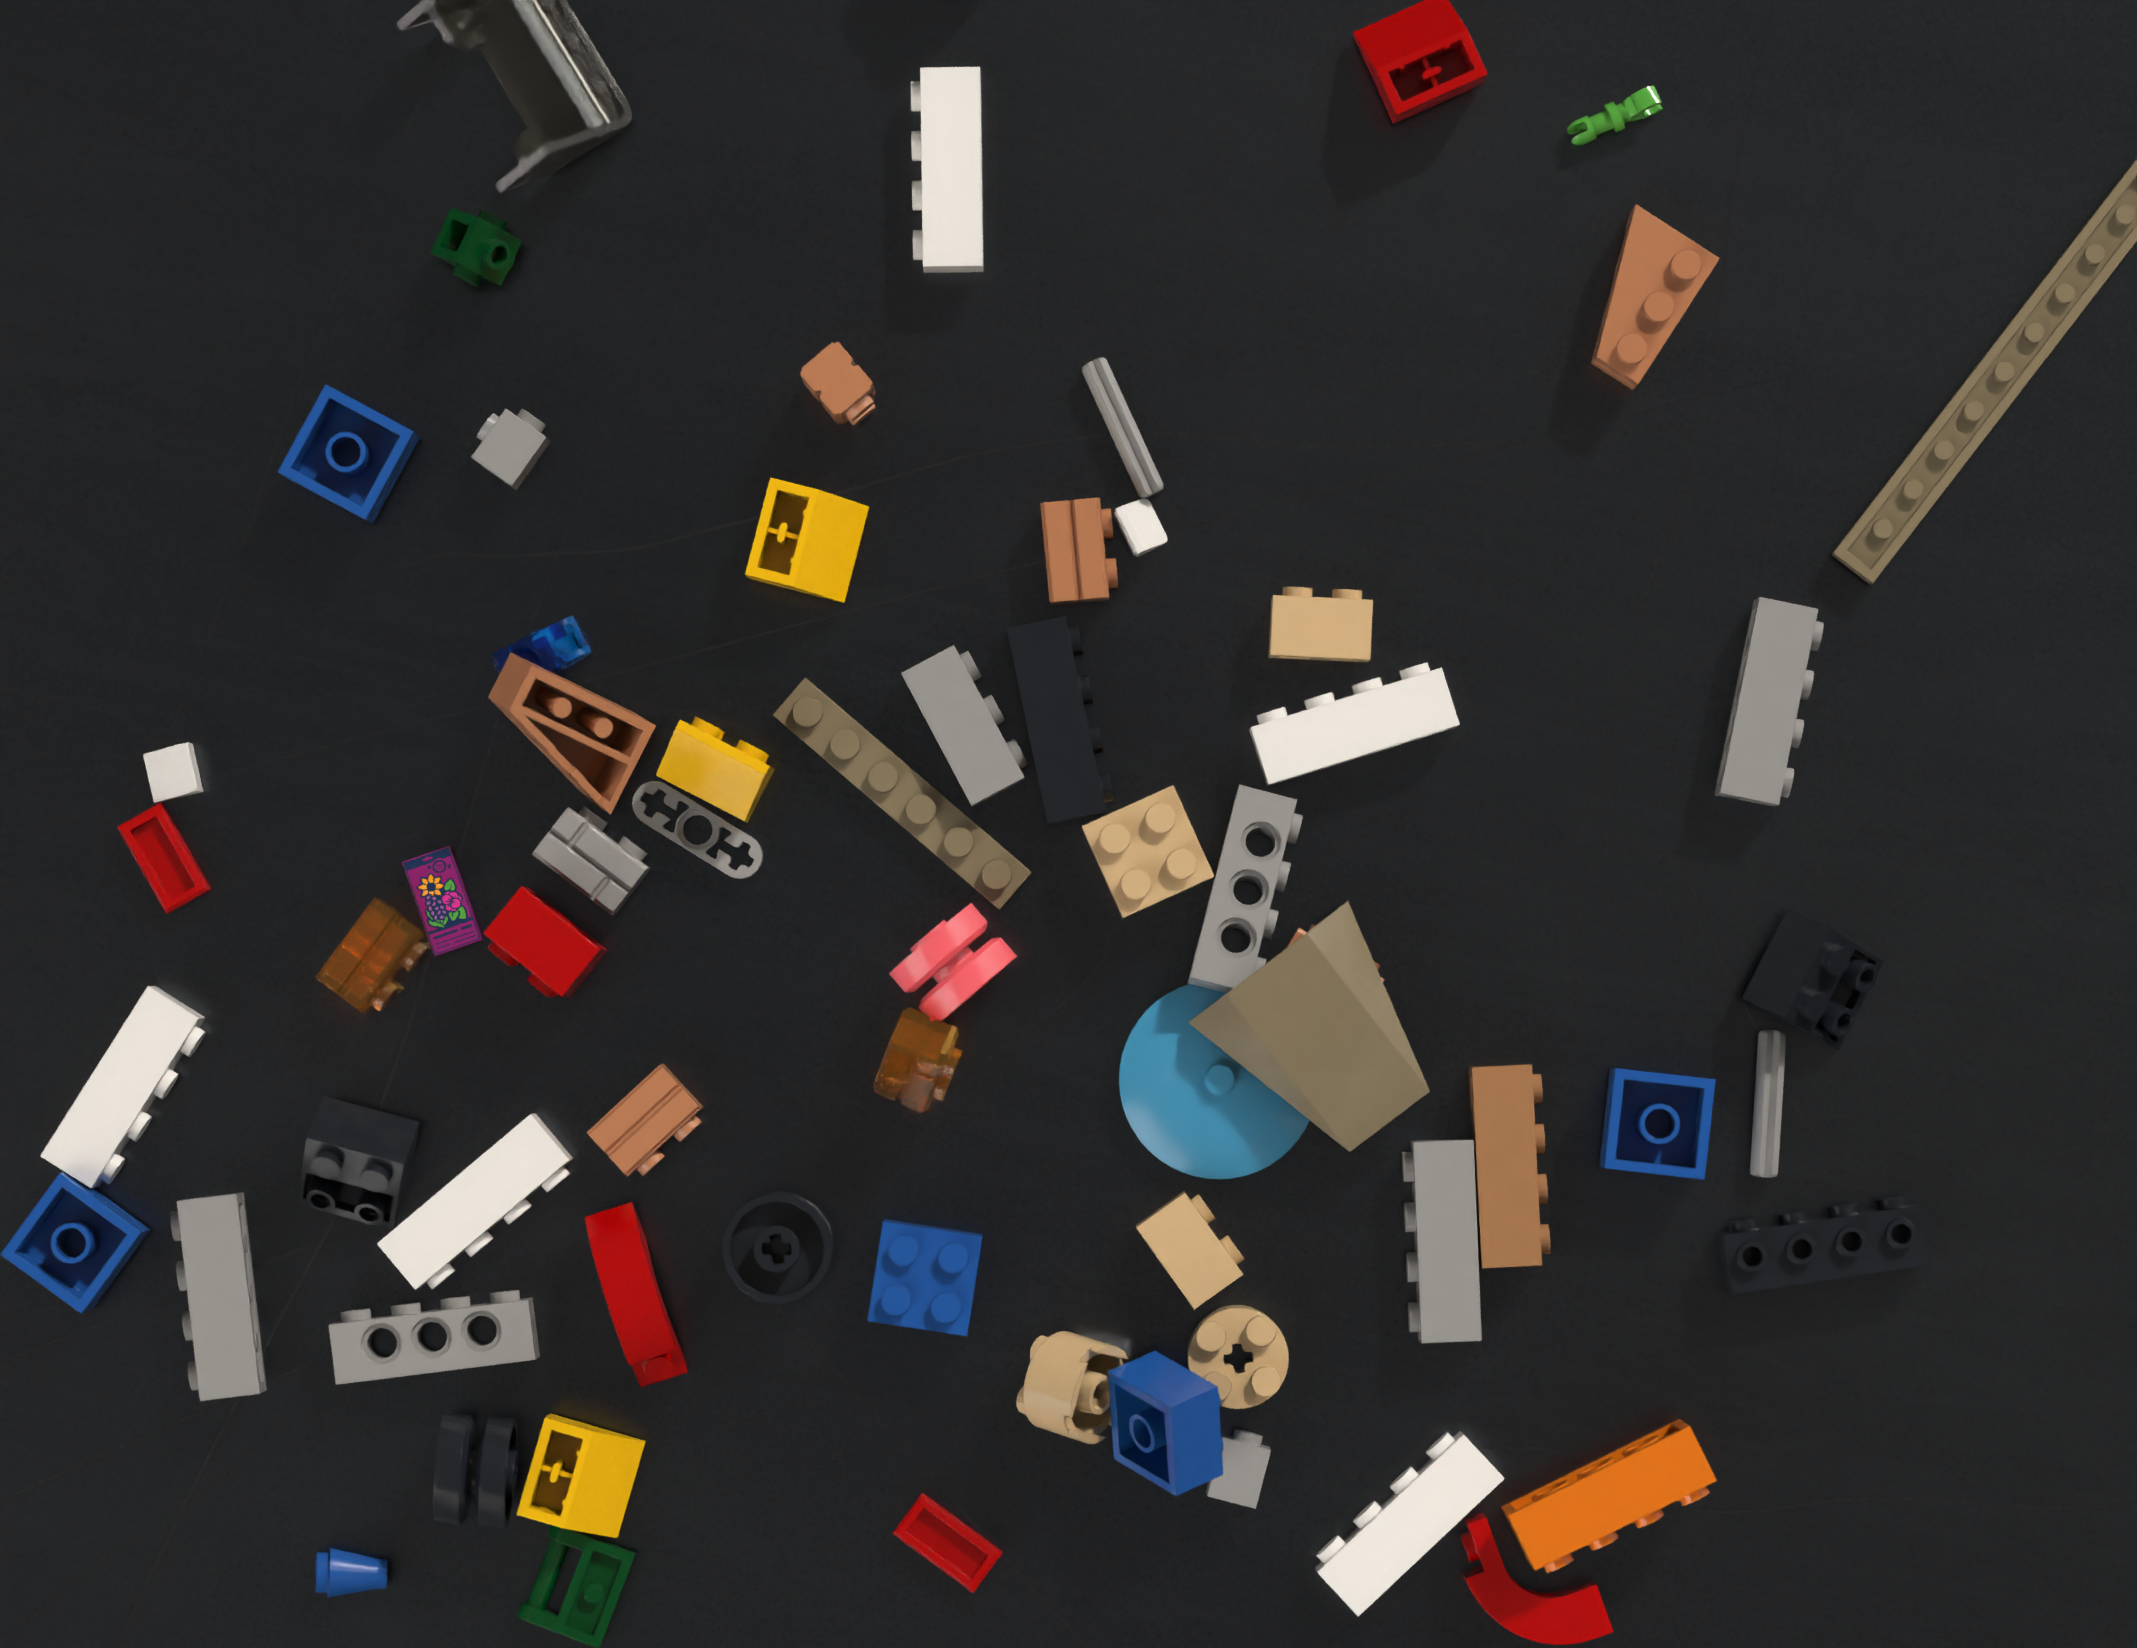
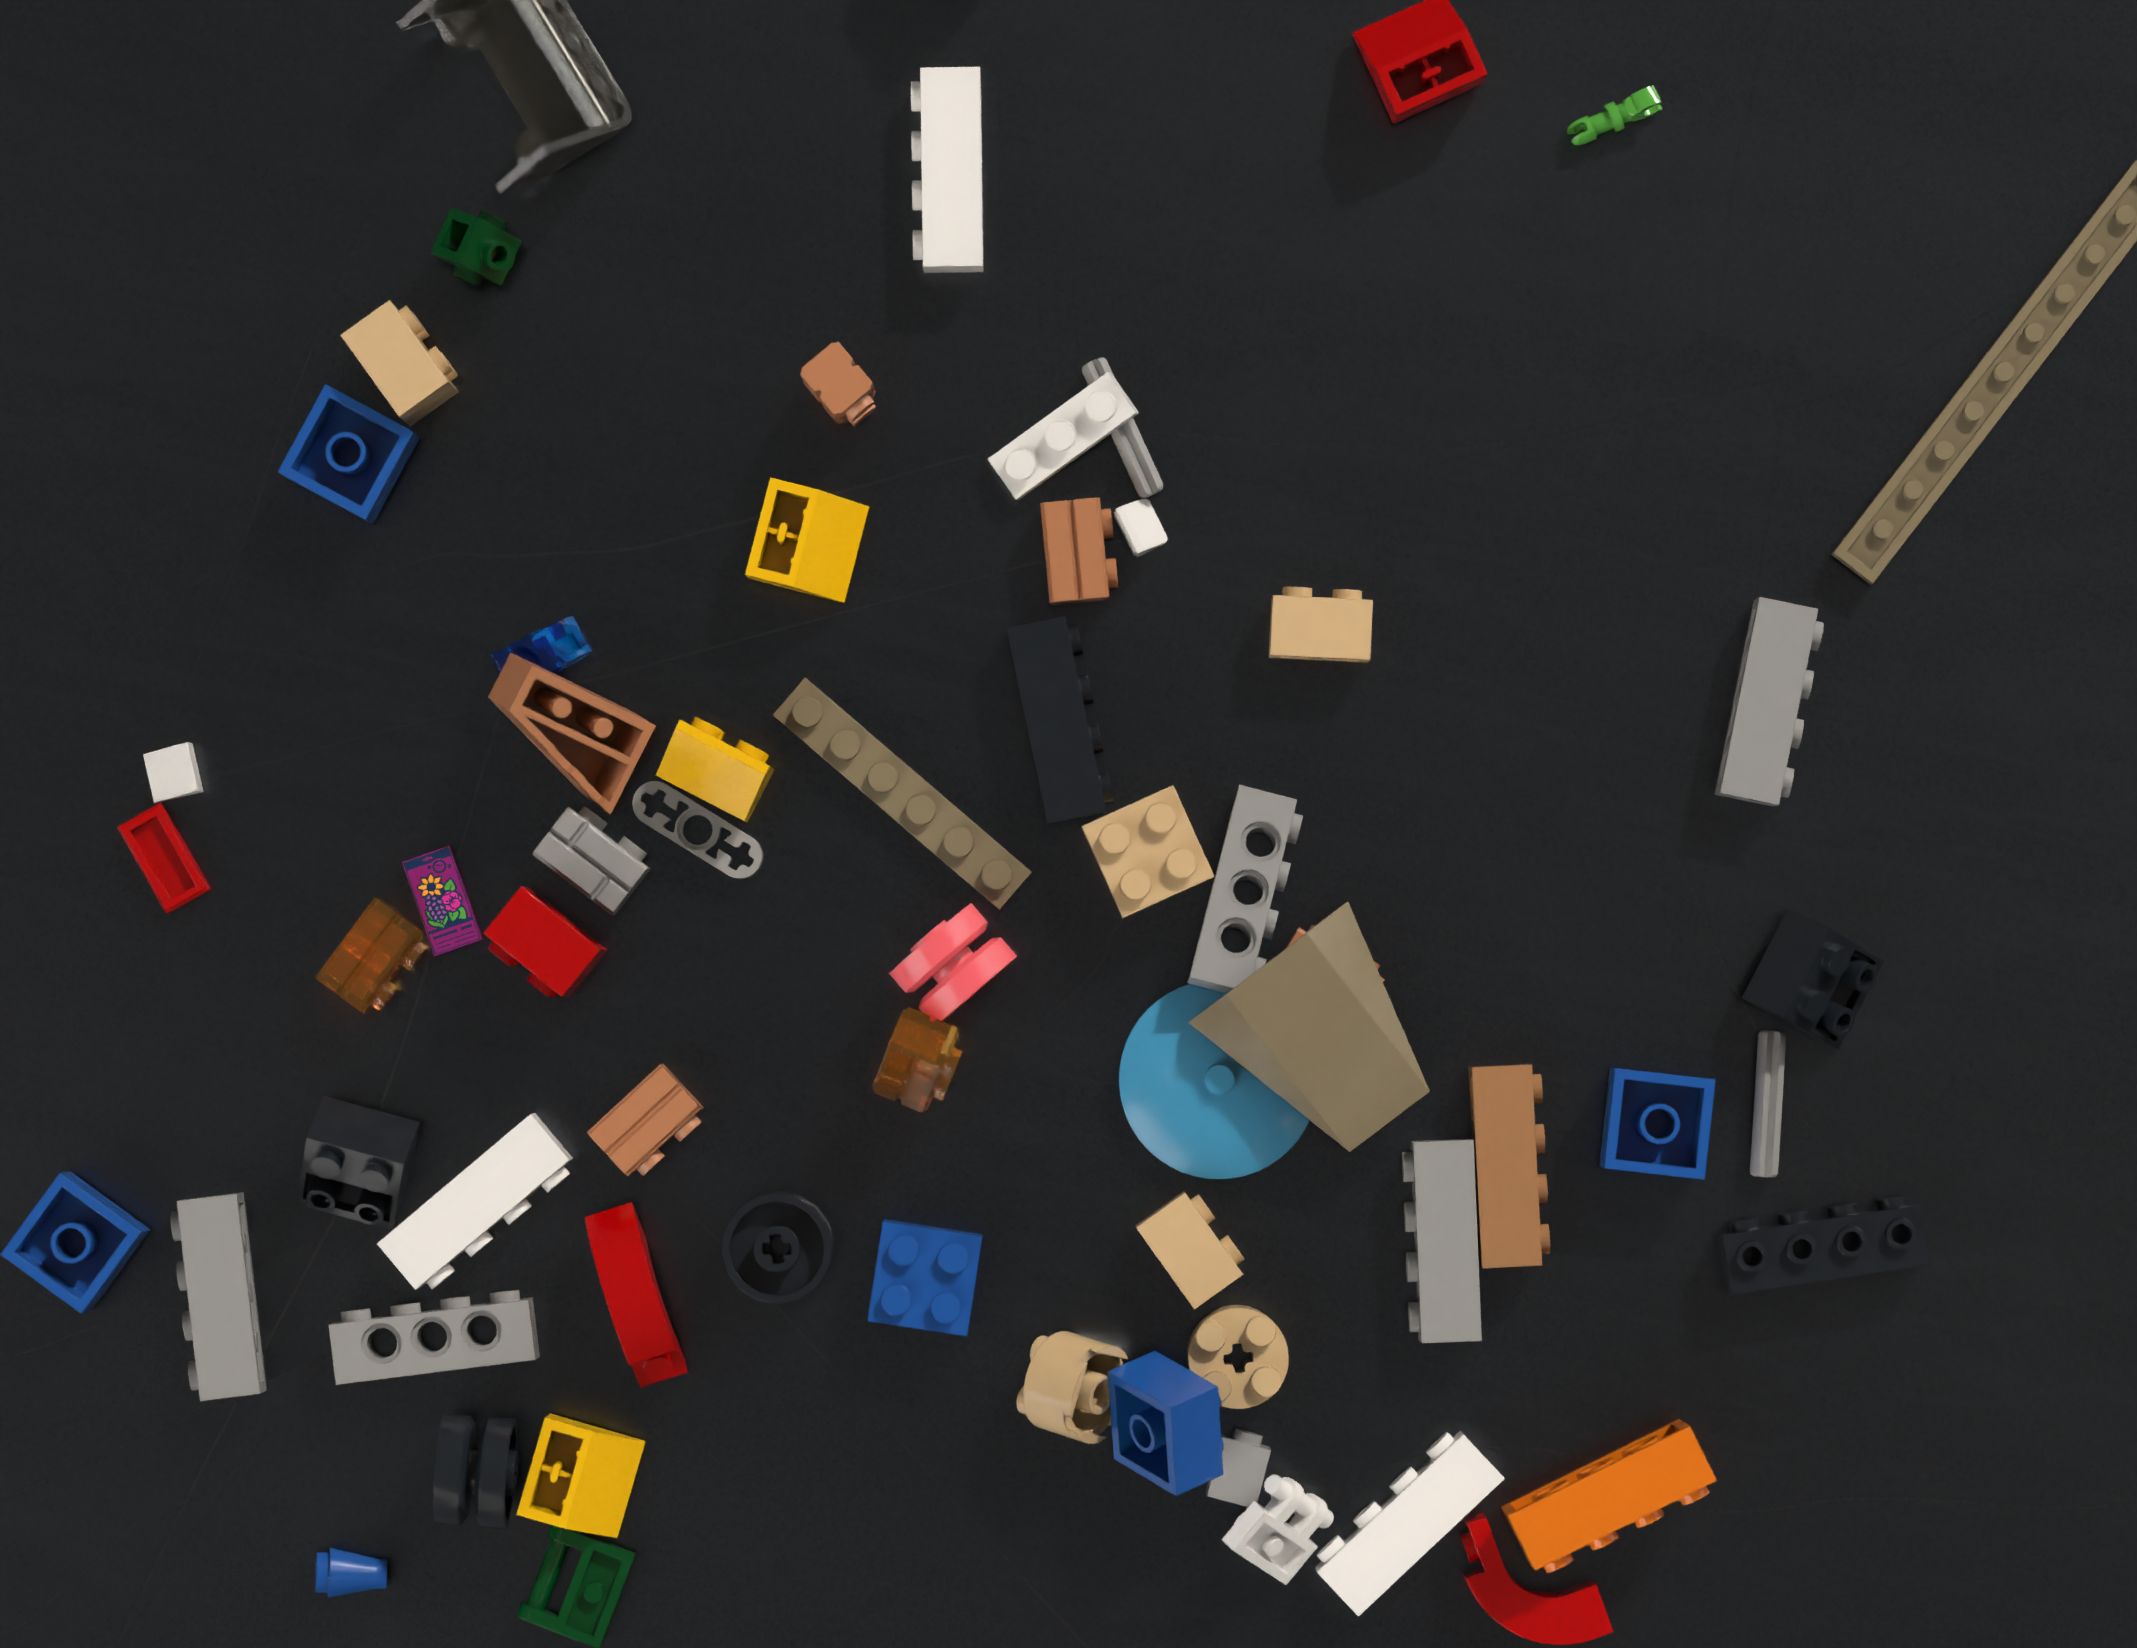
white brick [40,986,206,1188] -> none
light grey brick [471,408,551,490] -> none
red tile [892,1492,1003,1593] -> none
light grey brick [901,645,1029,807] -> none
white brick [1249,662,1460,786] -> none
nougat wedge [1591,204,1720,390] -> none
none -> tan brick [340,300,459,427]
none -> white plate [988,372,1139,500]
none -> white plate [1222,1475,1334,1585]

